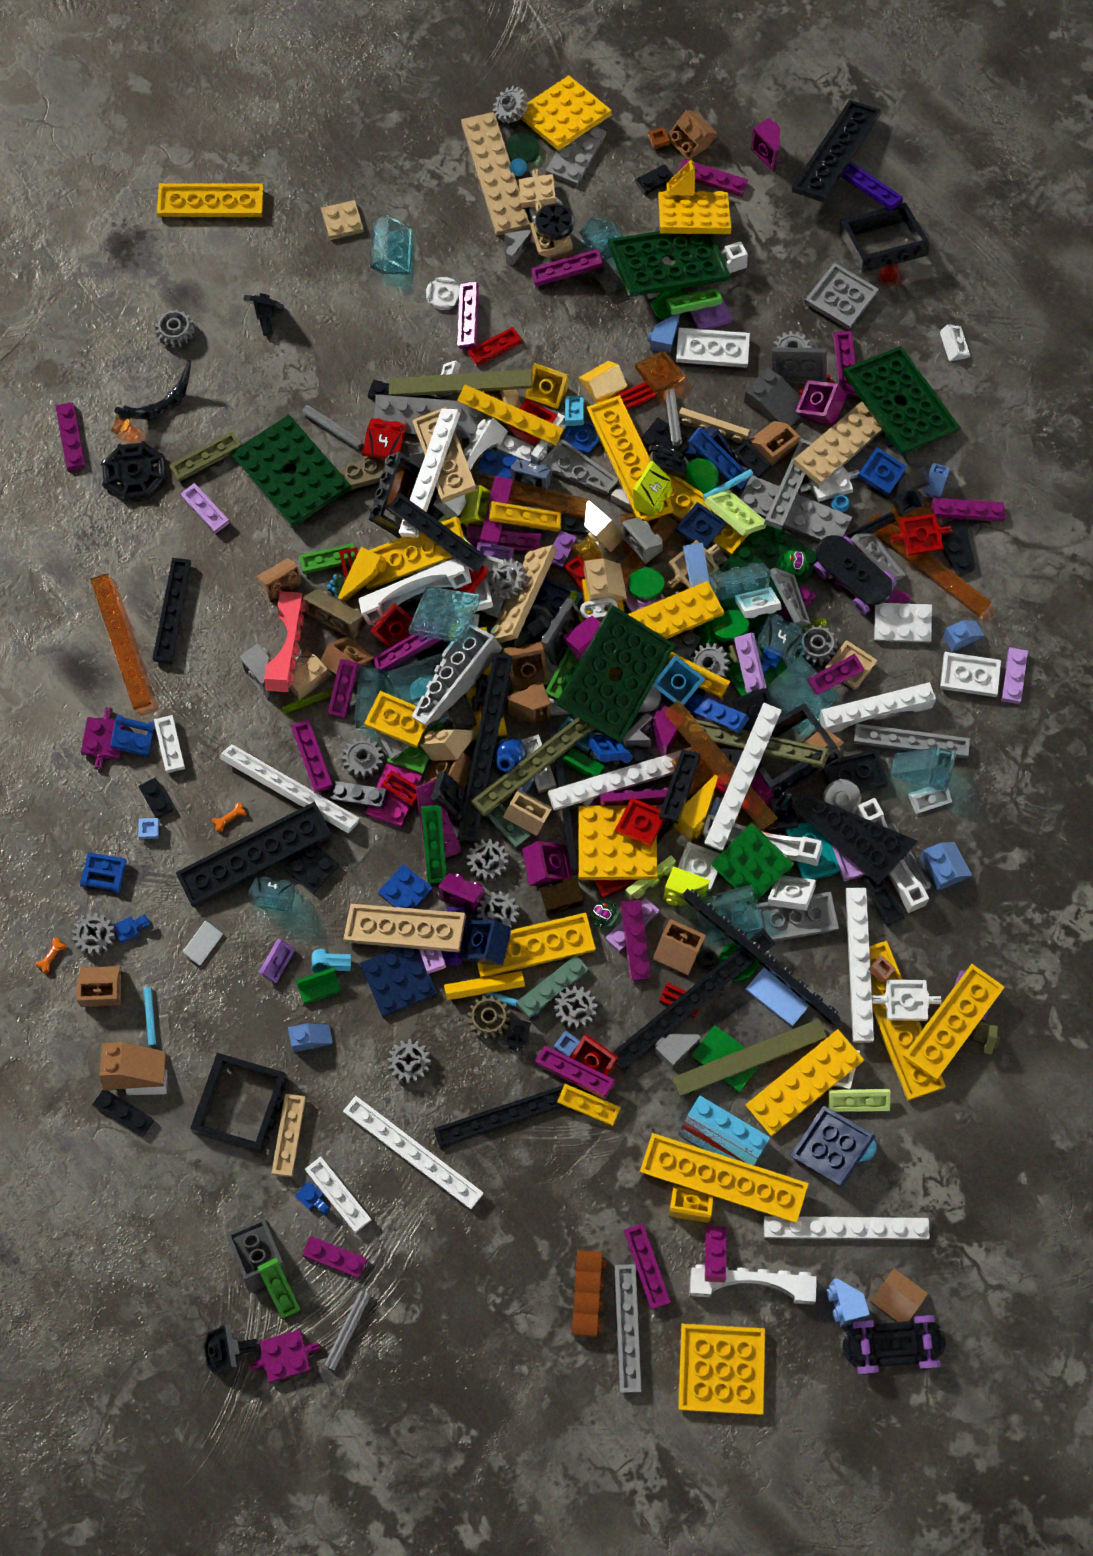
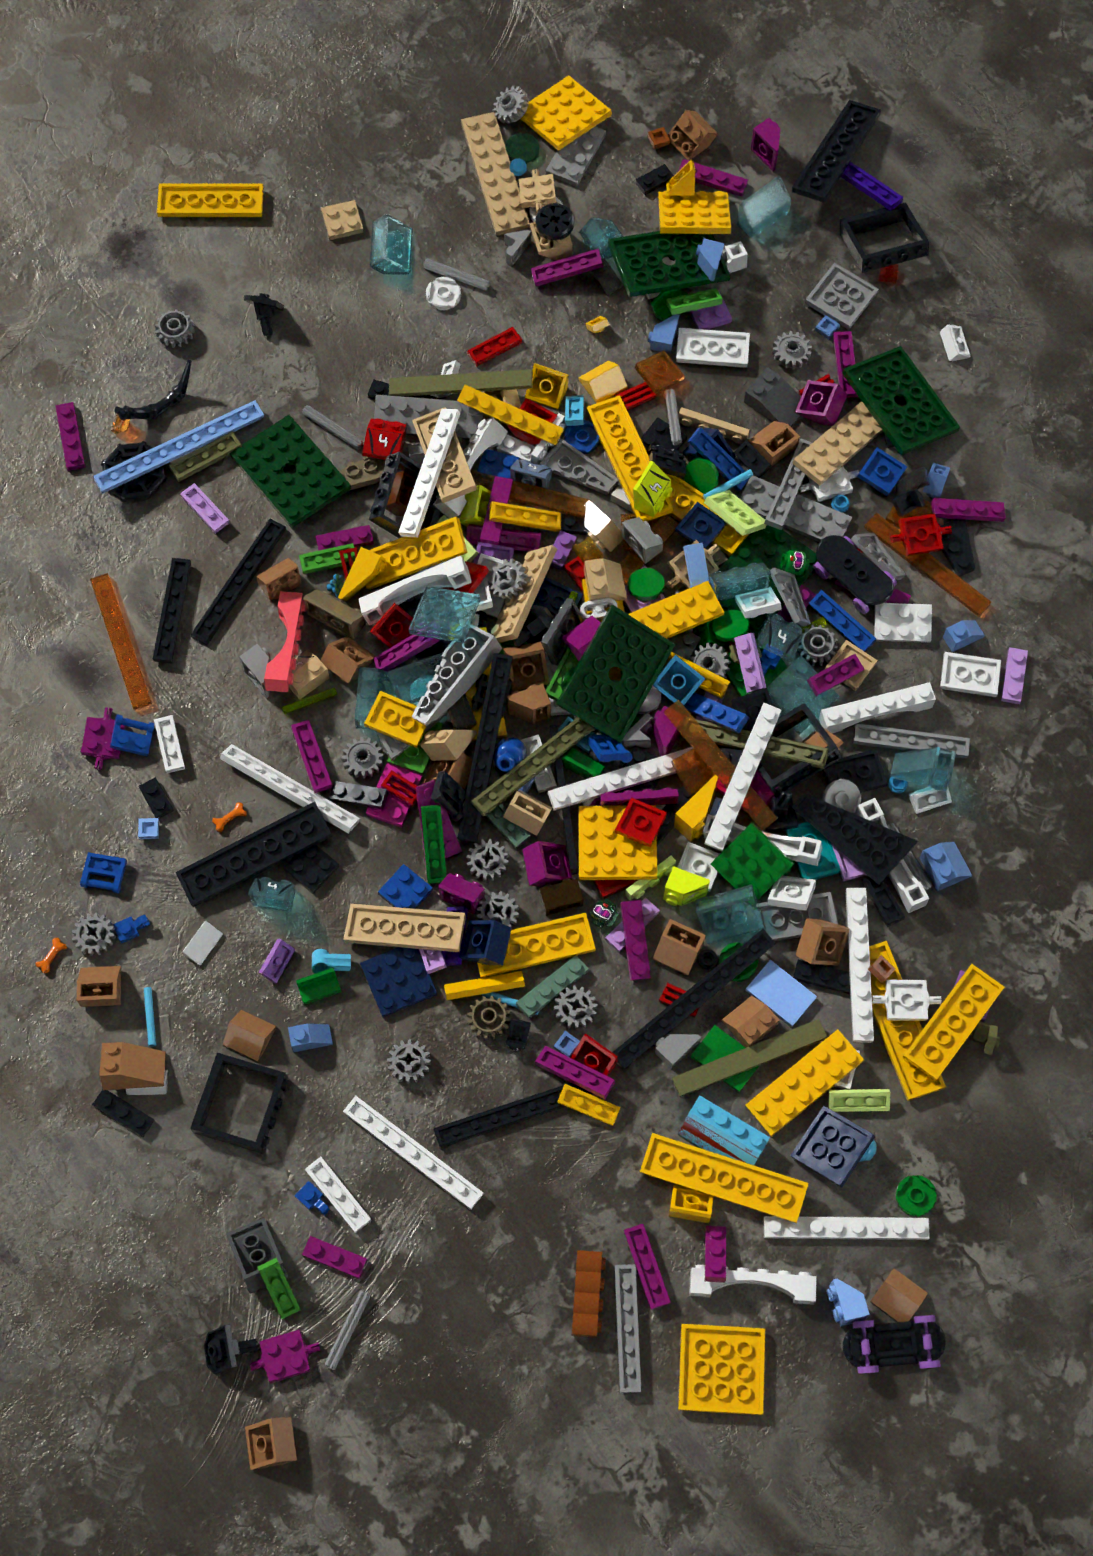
tan plate [272,1094,306,1177] -> none
magenta tile [328,658,360,718] -> none
black plate [388,493,488,573] -> none
plate [457,282,479,349] -> none
black plate [659,749,701,824] -> none
black plate [680,888,841,1025] -> none
dark grey plate [772,347,827,382] -> none
black axle [843,512,896,539] -> none
none -> light blue plate [93,400,264,494]
none -> black tile [191,519,286,645]
none -> medium nougat slope [223,1010,277,1062]
none -> medium nougat slope [245,1417,297,1470]
none -> magenta plate [316,525,374,551]
none -> light grey axle [424,259,490,291]
none -> yellow plate [585,316,609,333]
none -> medium blue slope [696,238,724,281]
none -> medium nougat slope [722,996,780,1048]
none -> clear light blue slope [737,176,791,238]
none -> black plate [793,959,850,994]
none -> medium nougat slope [796,918,850,966]
none -> blue plate [809,590,877,652]
none -> medium blue tile [815,315,840,340]
none -> dark azure plate [888,775,908,794]
none -> green tile [895,1175,937,1217]

